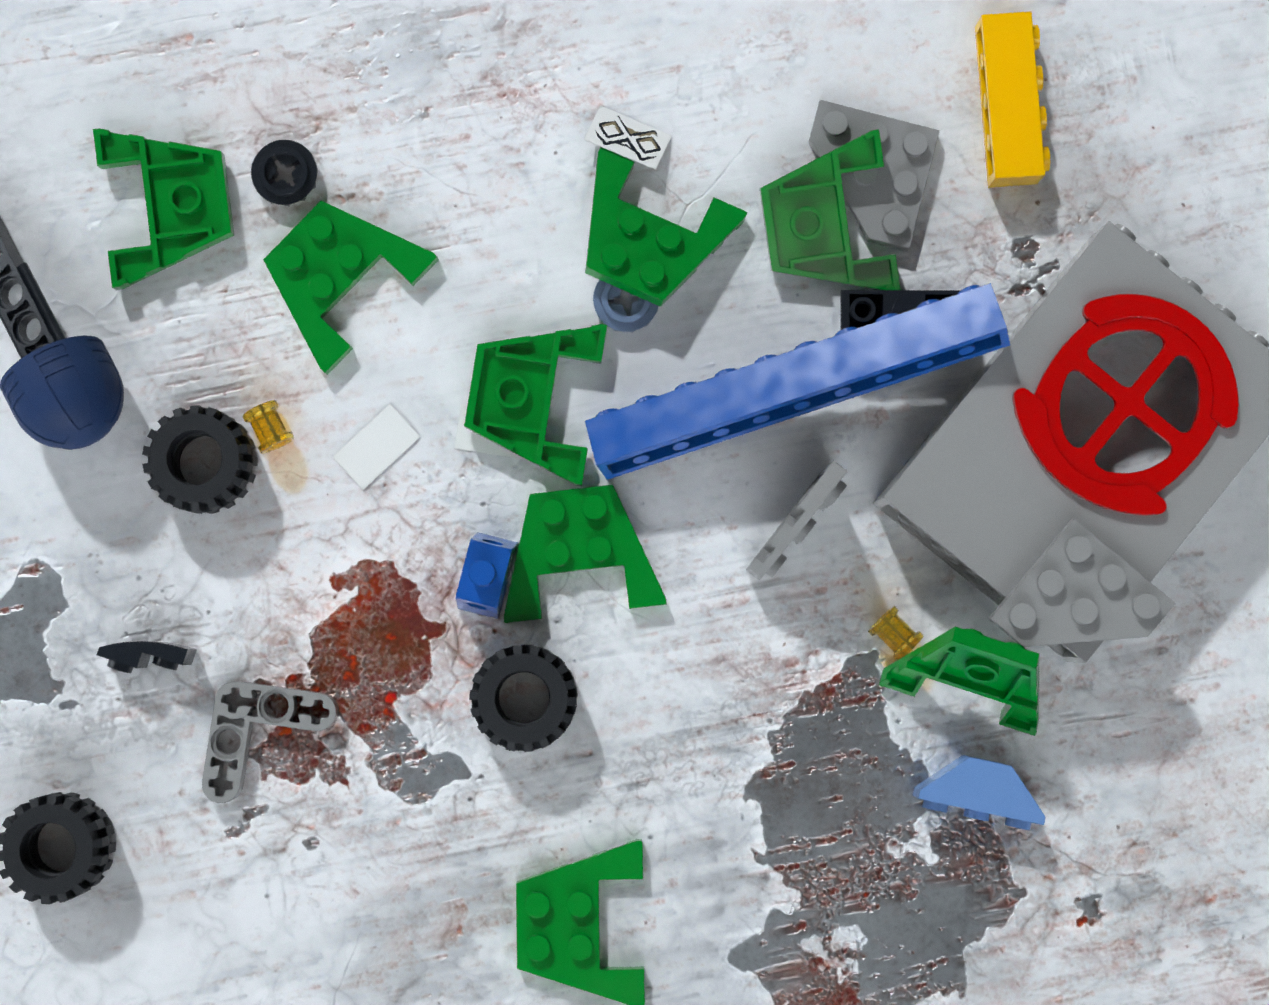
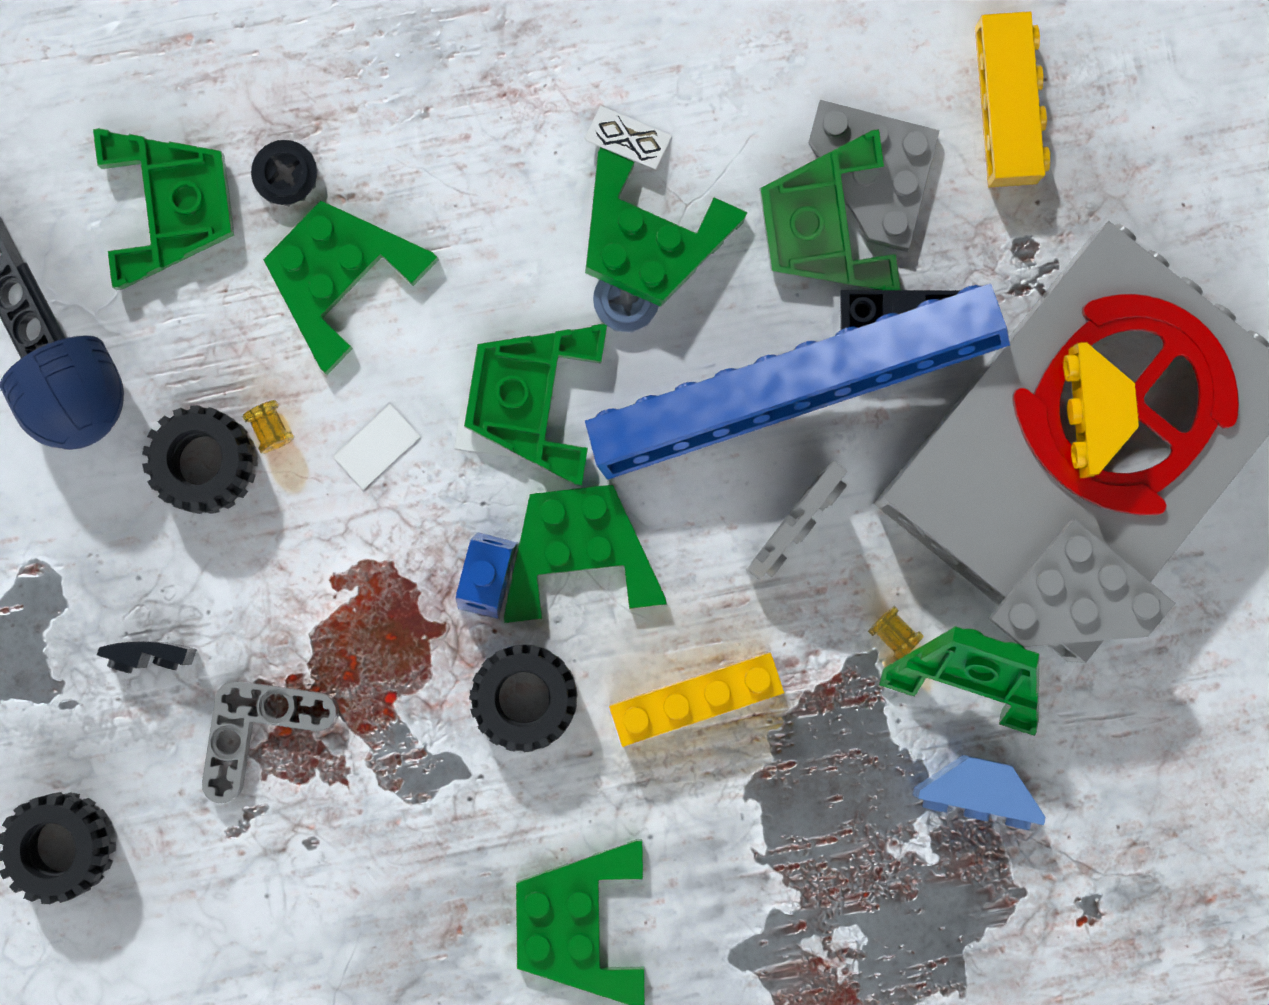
none -> yellow brick [609,652,784,747]
none -> yellow slope [1063,342,1139,478]

